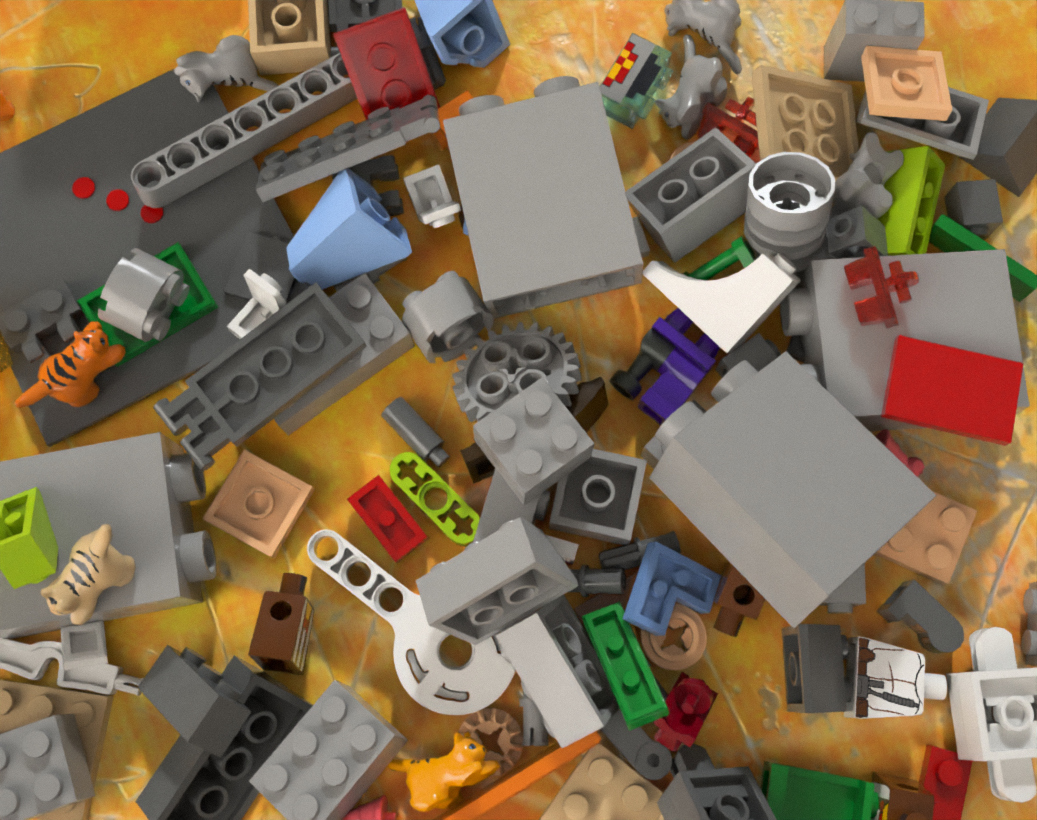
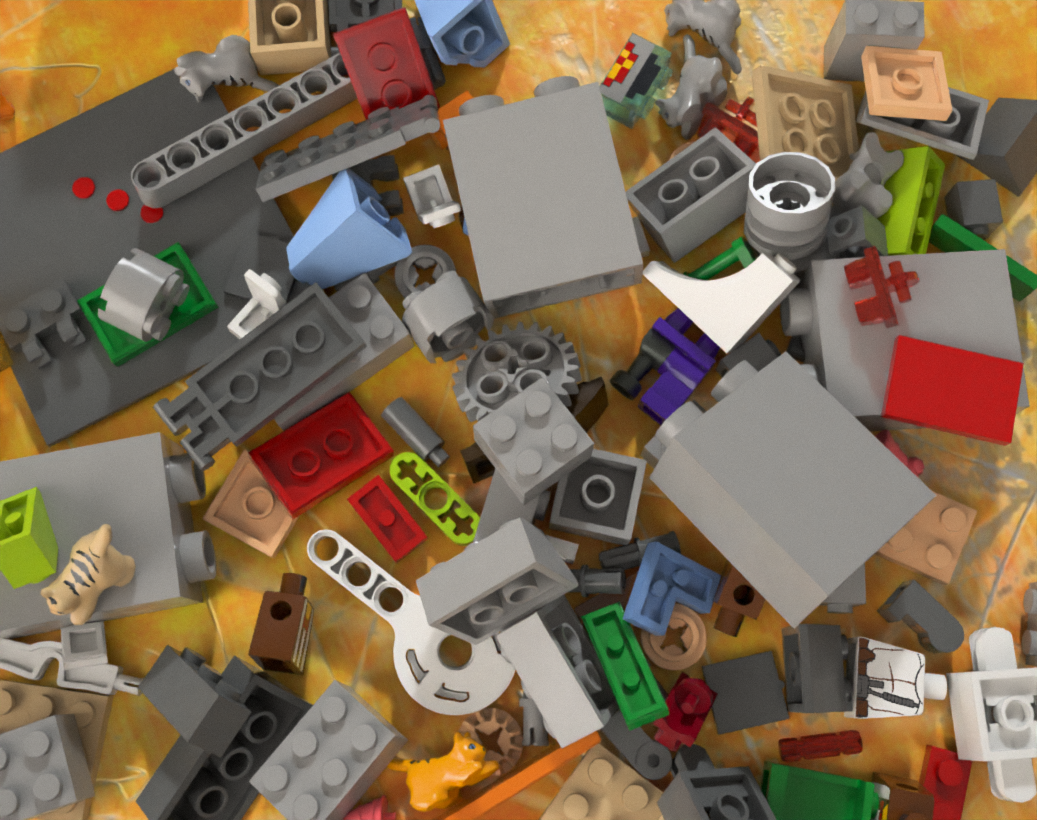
orange animal [15,321,126,408] -> none
none -> red tile [248,392,394,519]
none -> light grey gear [395,245,456,298]
none -> dark grey piece [701,651,789,735]
none -> clear red axle [778,730,863,762]

